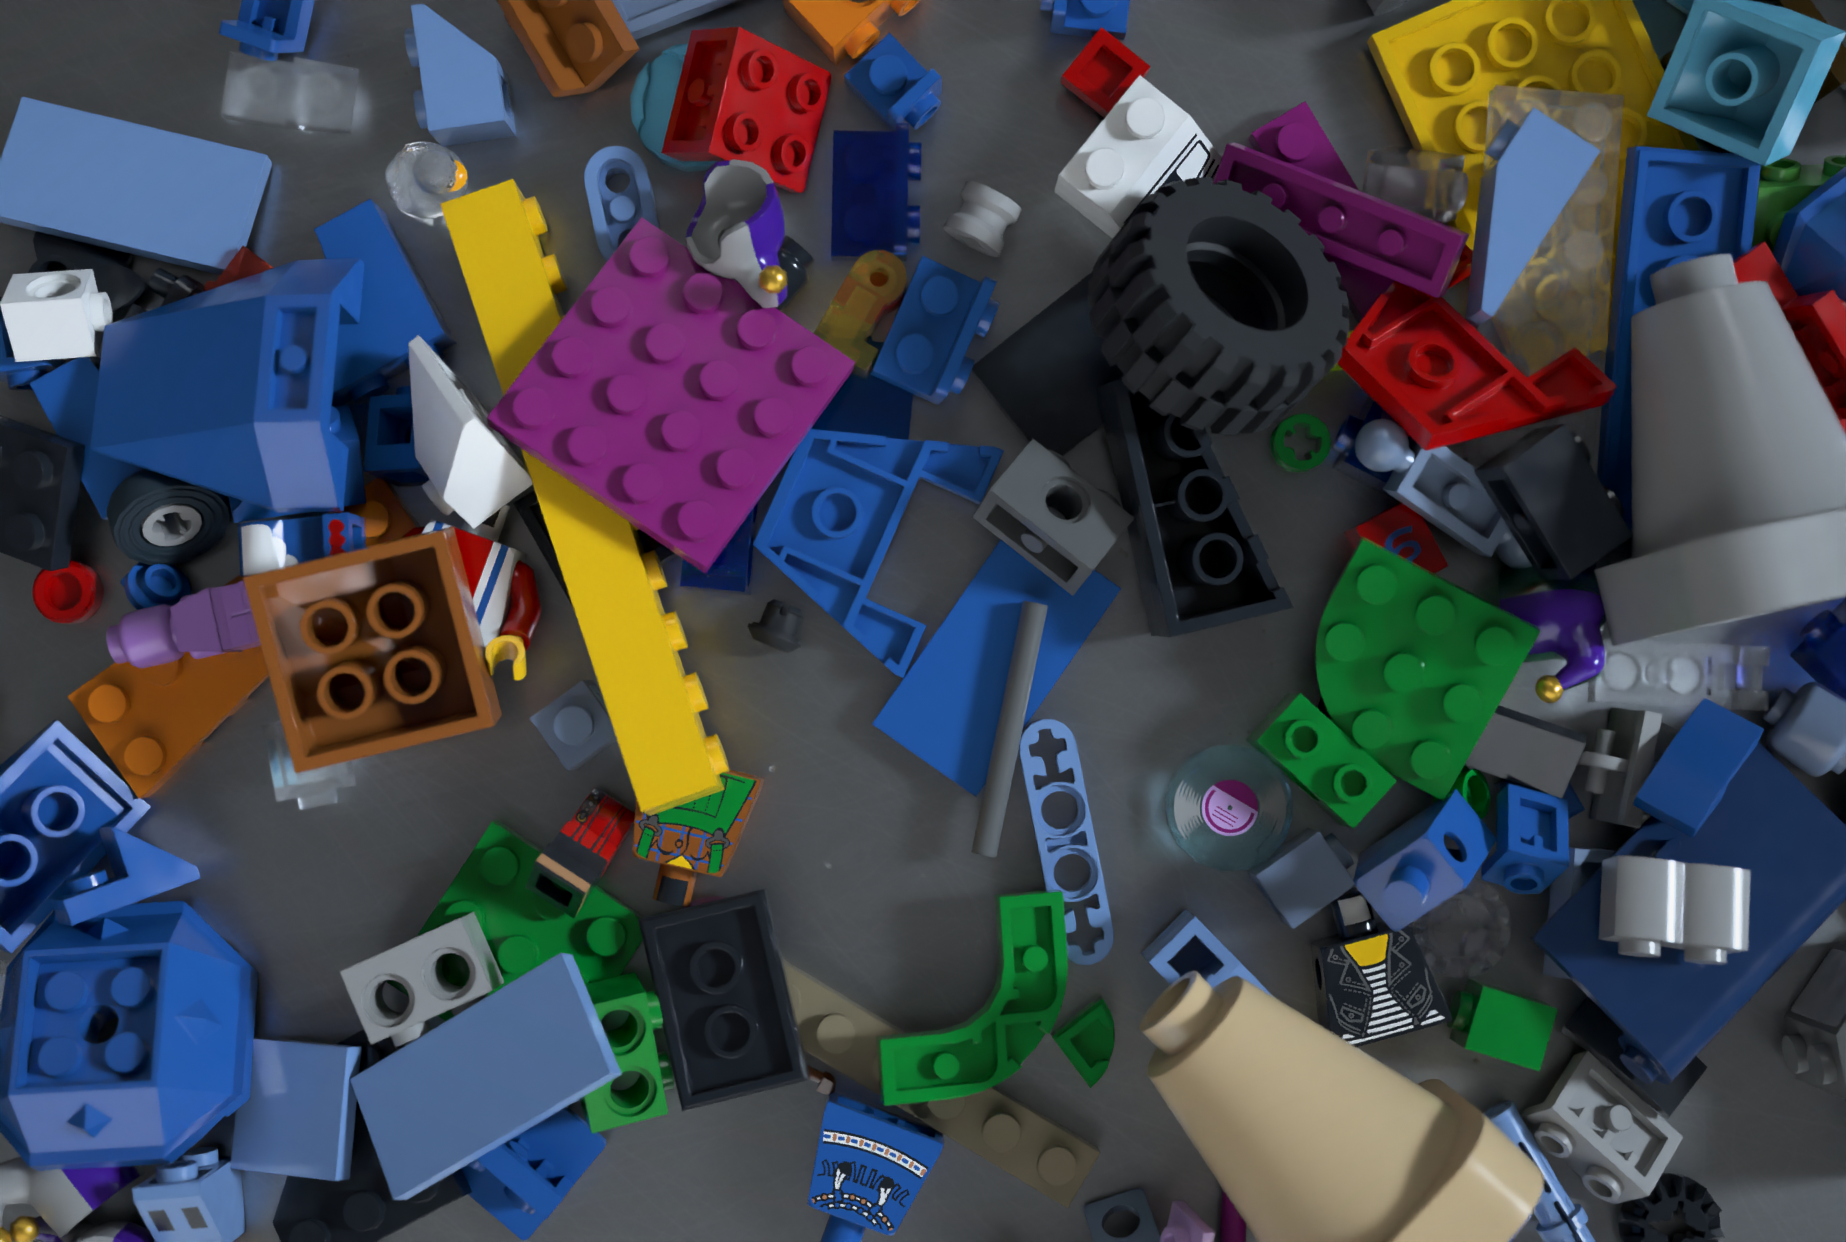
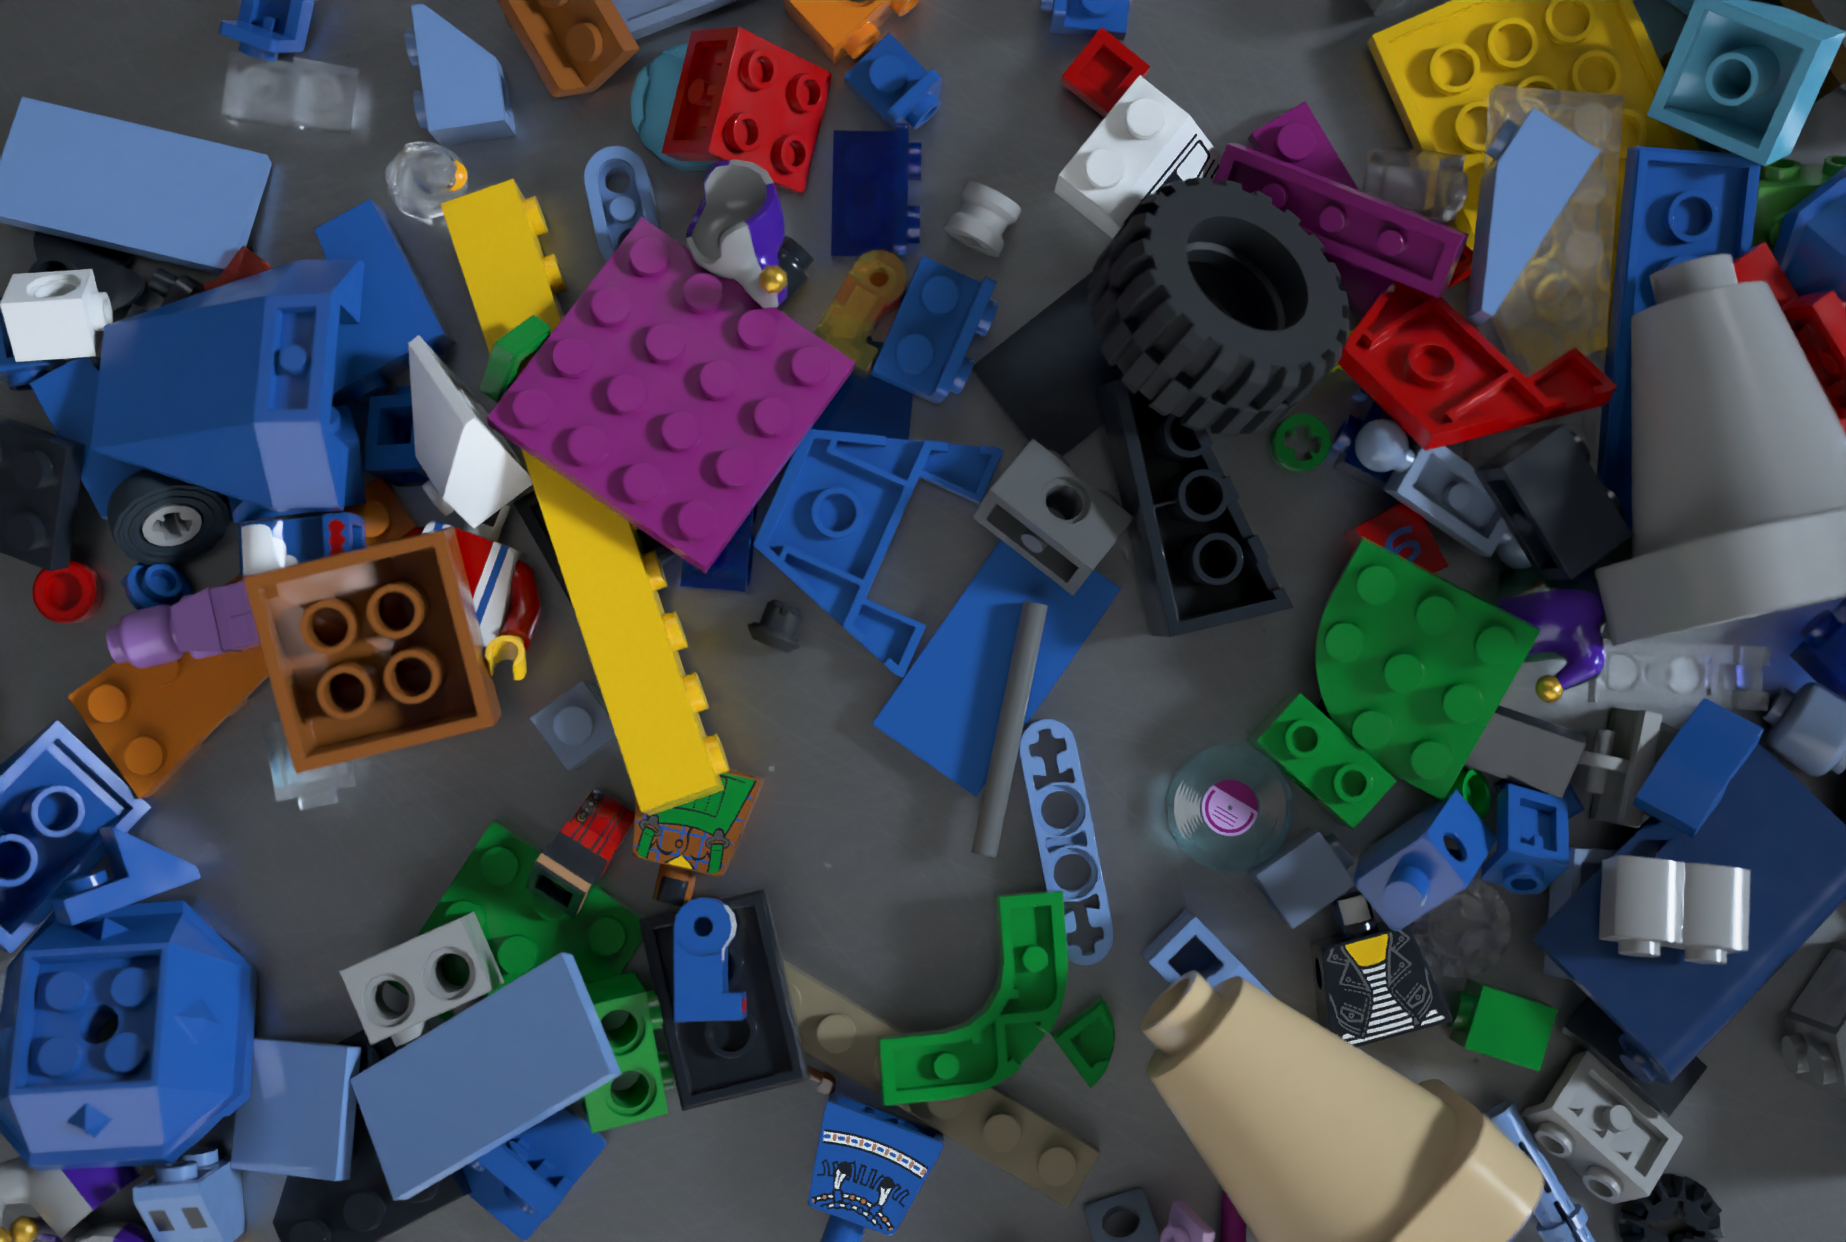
none -> green tile [479,315,552,402]
none -> blue leg [674,897,747,1022]

